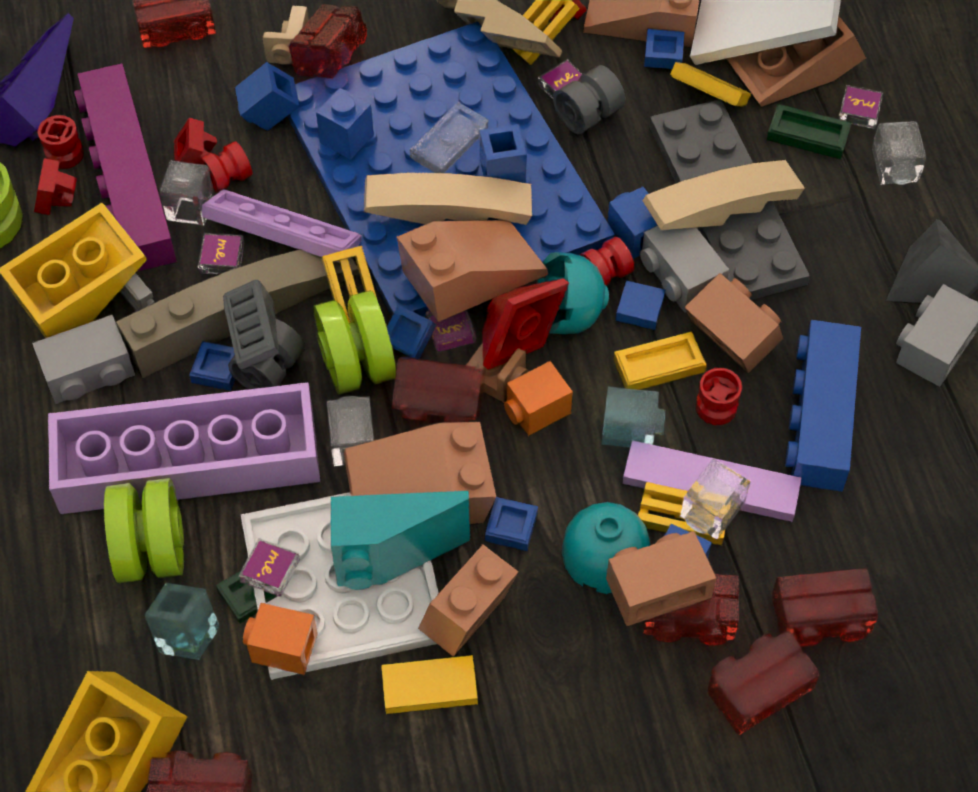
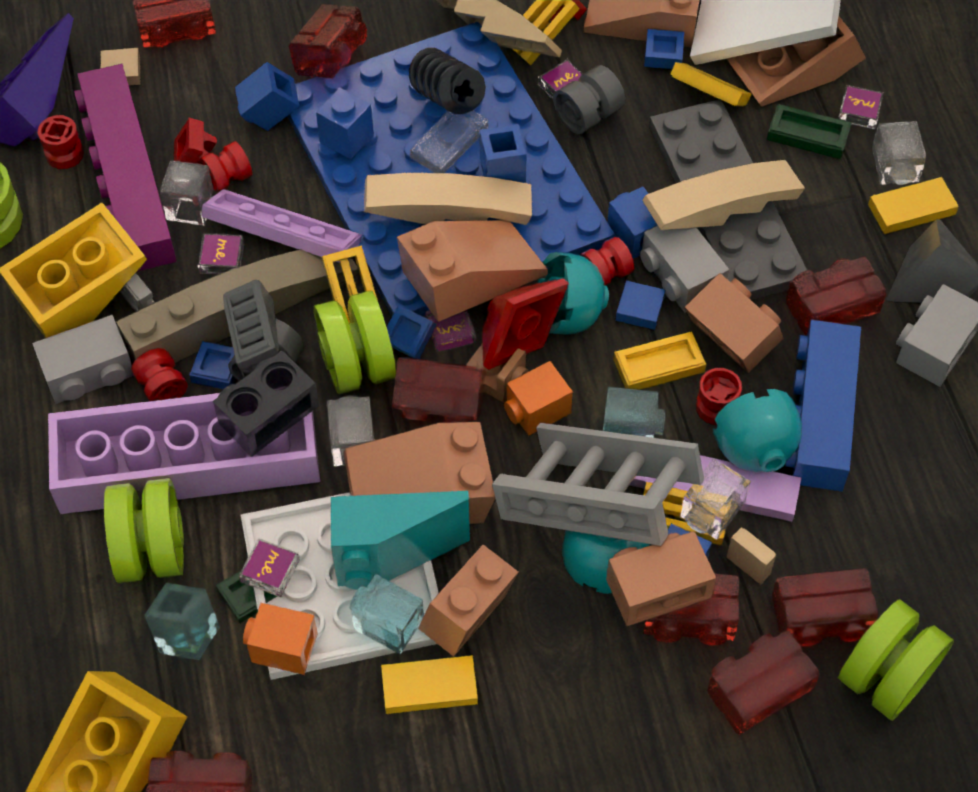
red tile [34,158,77,215] -> none
tan bracket [263,6,311,65] -> none
blue tile [485,497,538,551] -> none
none -> tan tile [101,48,140,85]
none -> red wheel [131,348,188,401]
none -> black brick [213,351,319,457]
none -> clear light blue brick [350,574,424,655]
none -> black piece [409,47,486,114]
none -> light grey fence [492,423,704,546]
none -> teal cylinder [713,389,802,472]
none -> tan tile [727,527,776,585]
none -> clear red brick [786,257,886,336]
none -> lime wheel [838,599,954,721]
none -> yellow tile [868,177,959,234]

